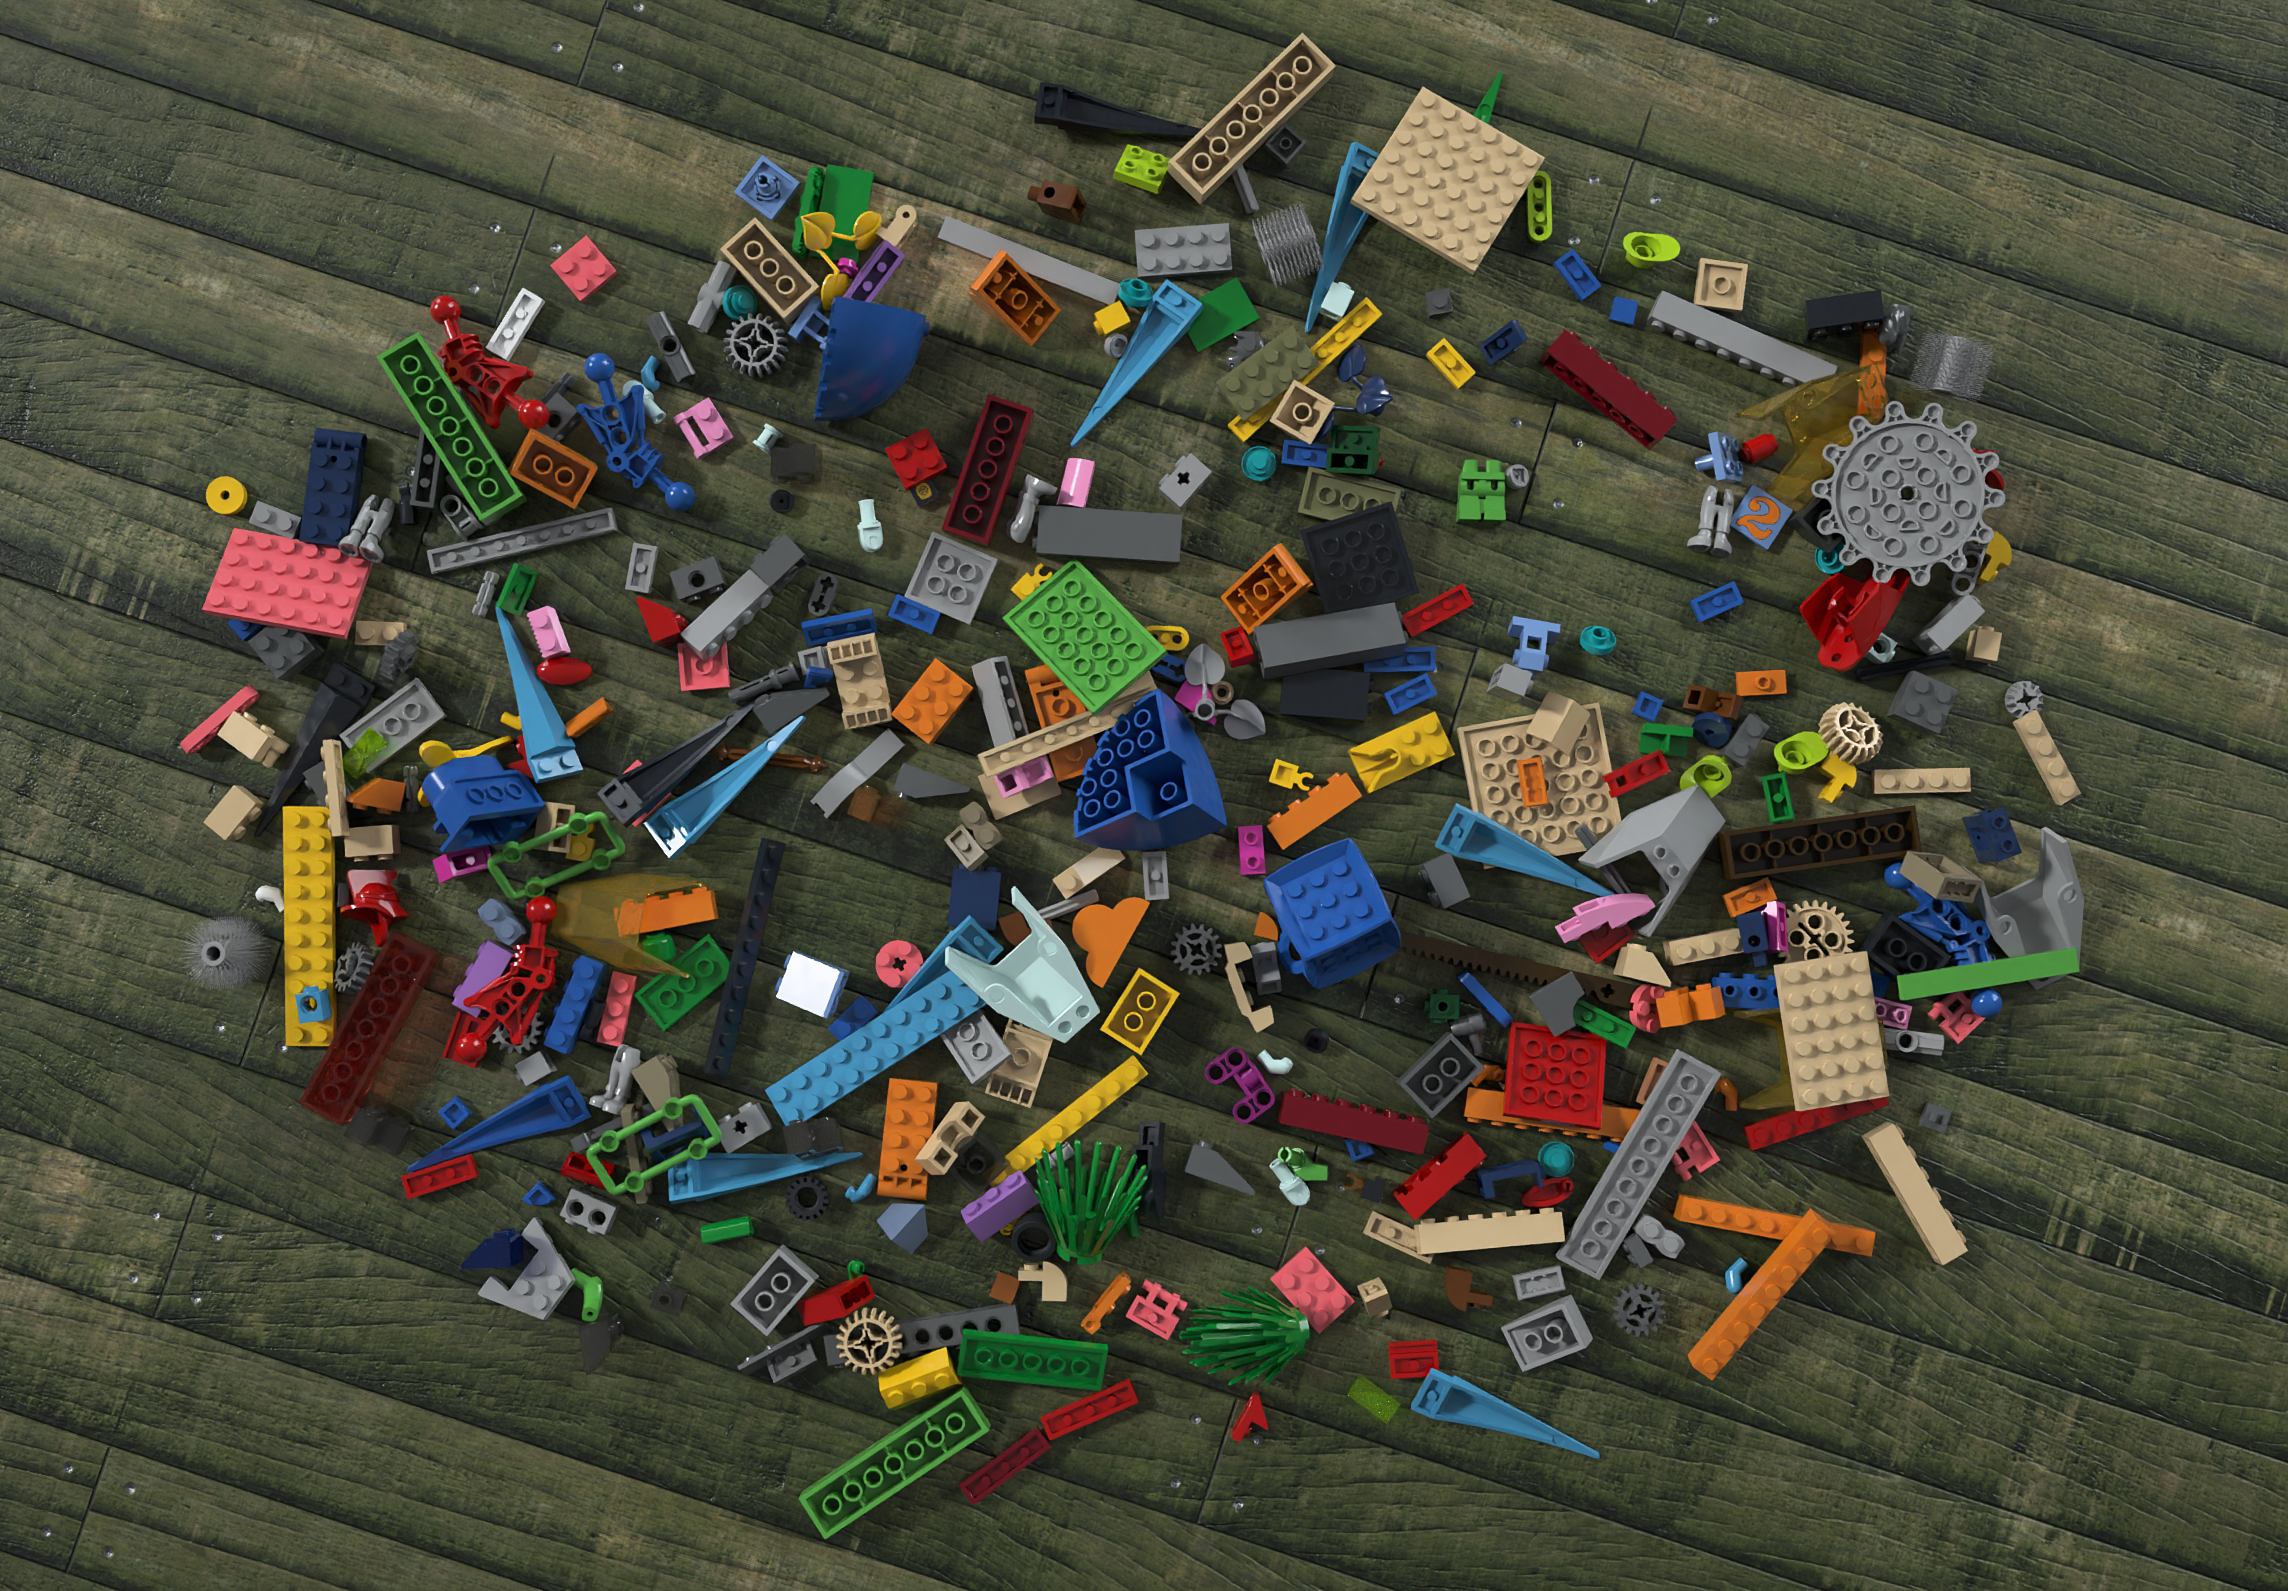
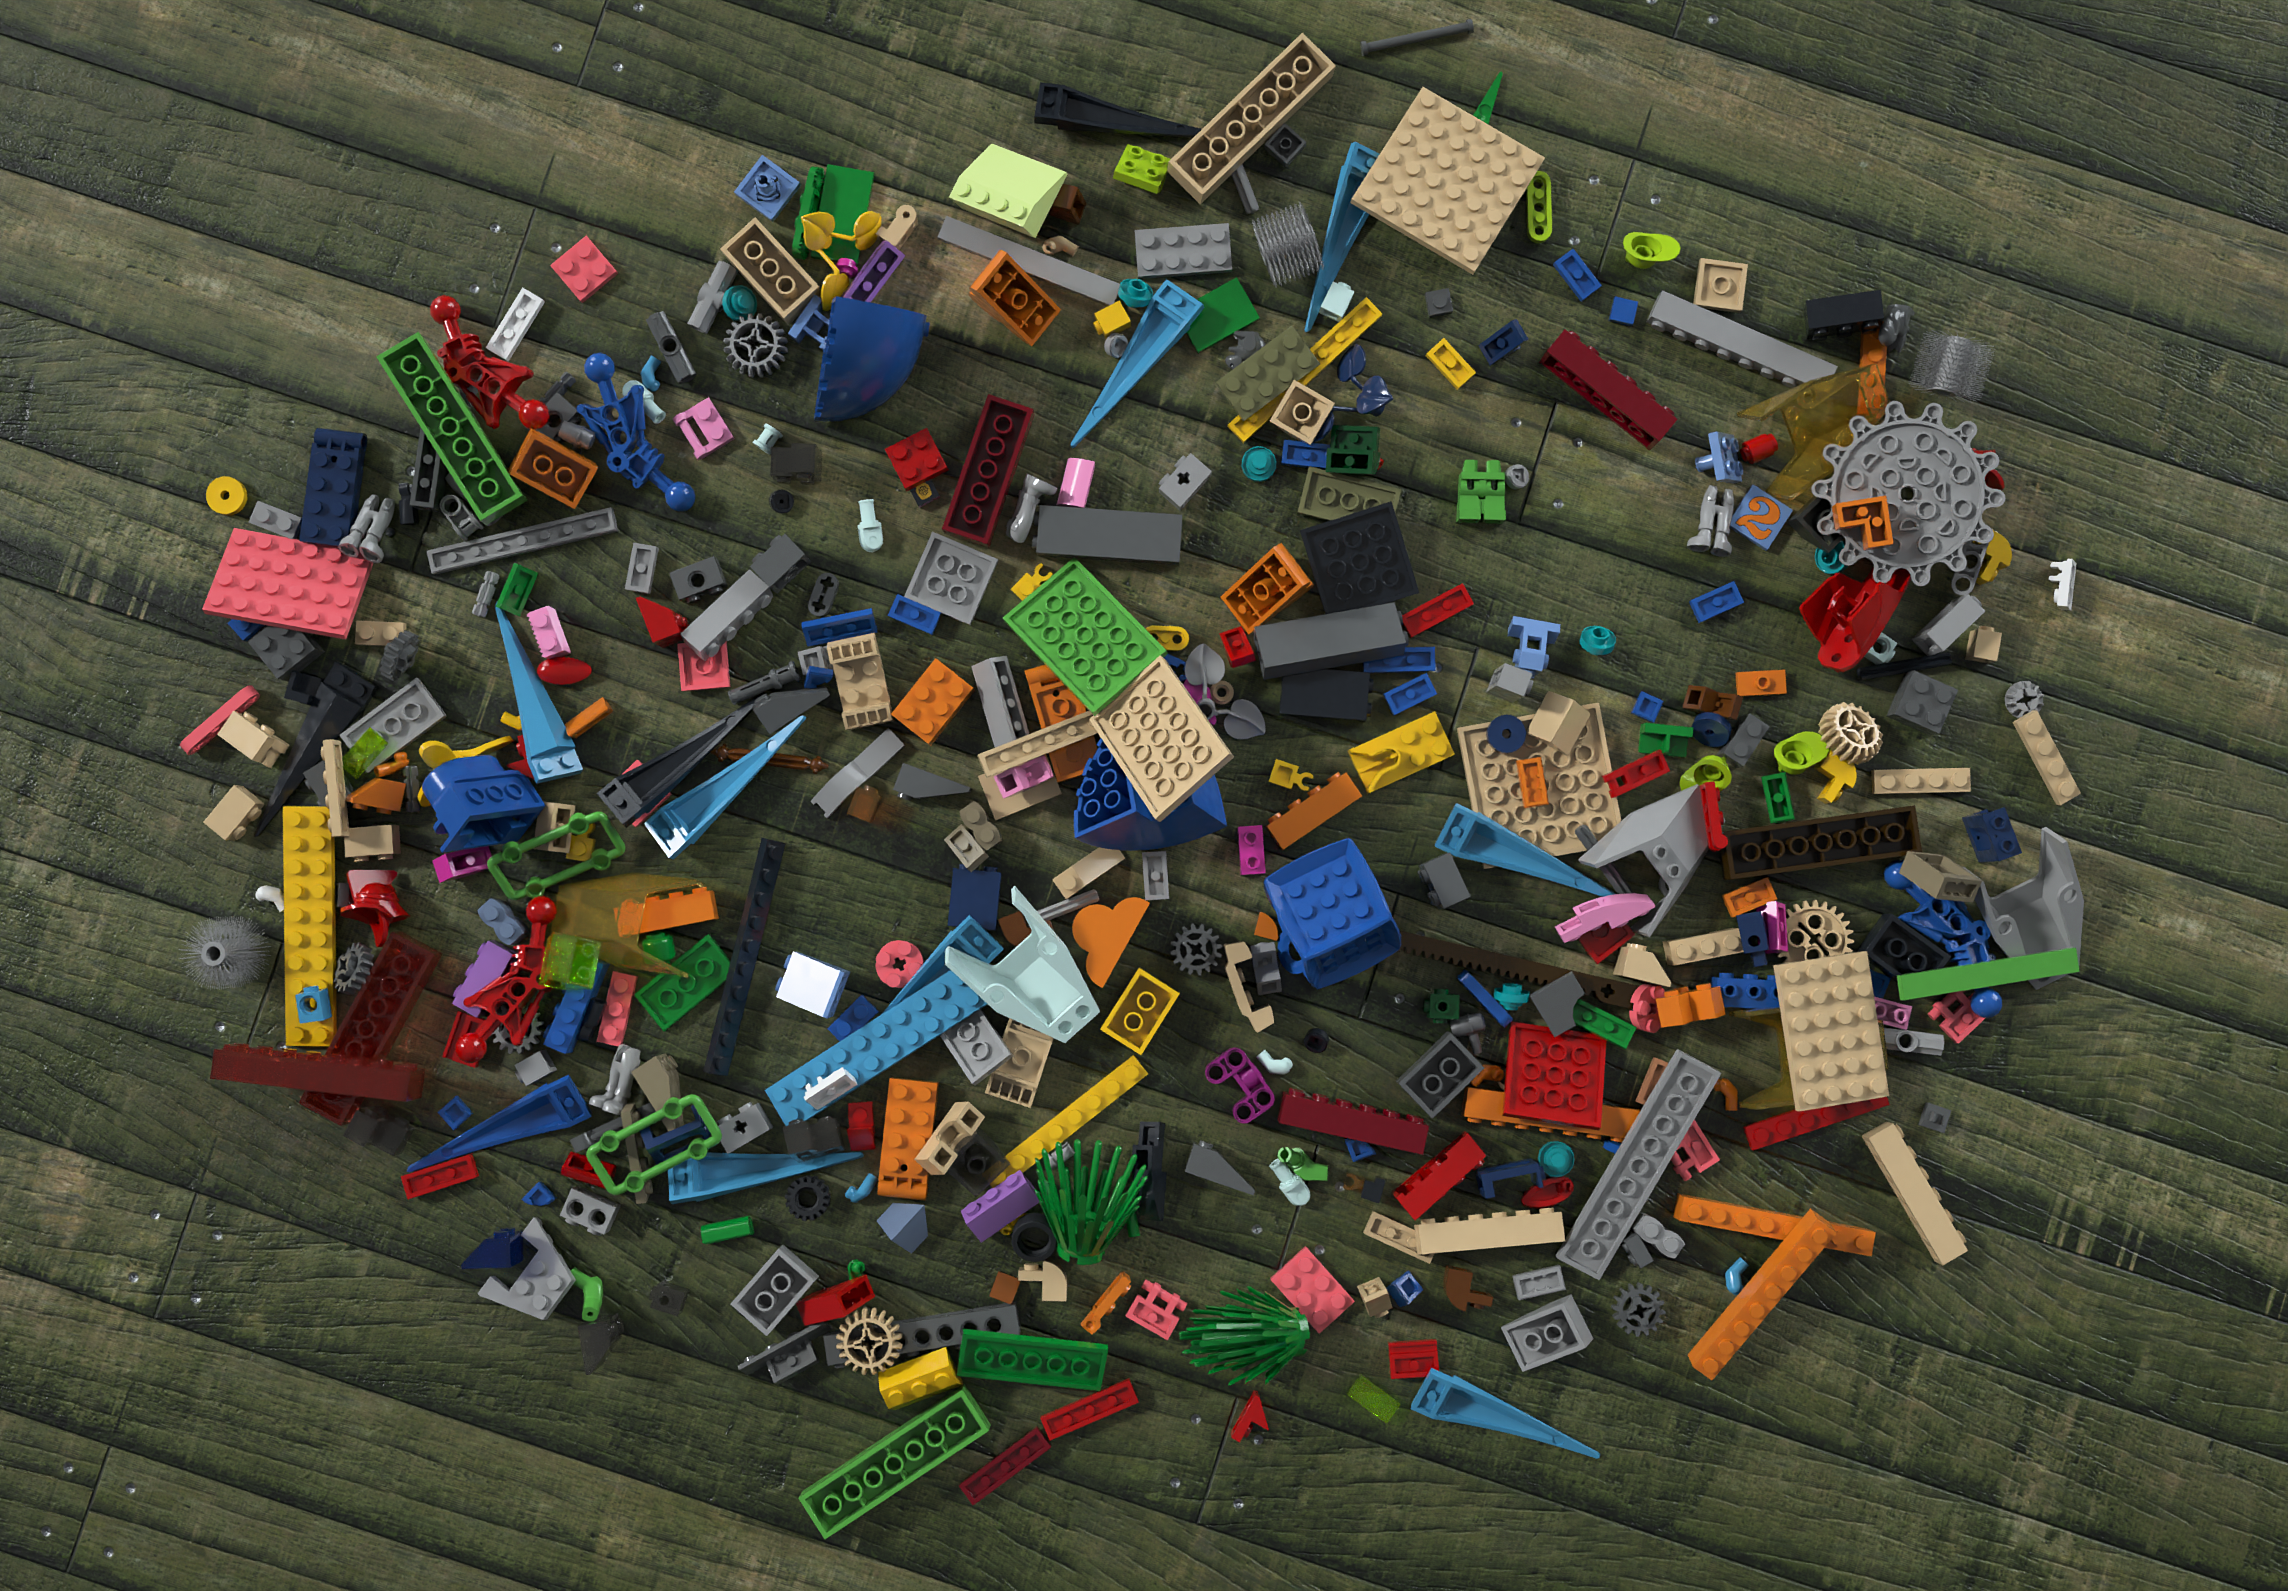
none -> clear red brick [210,1043,425,1102]
none -> black panel [284,671,323,705]
none -> orange arm [374,752,409,778]
none -> clear neon green slope [538,932,602,990]
none -> flat silver piece [558,421,595,454]
none -> white plate [804,1067,857,1110]
none -> red slope [847,1101,876,1151]
none -> yellowish green slope [949,144,1068,238]
none -> tan arm [1042,236,1079,257]
none -> tan plate [1089,656,1234,822]
none -> dark grey bar [1360,19,1474,56]
none -> blue slope [1386,1271,1423,1307]
none -> dark blue piece [1486,715,1526,754]
none -> teal plate [1494,983,1530,1010]
none -> red plate [1700,781,1728,851]
none -> orange brick [1832,496,1894,551]
none -> white plate [2049,559,2077,610]

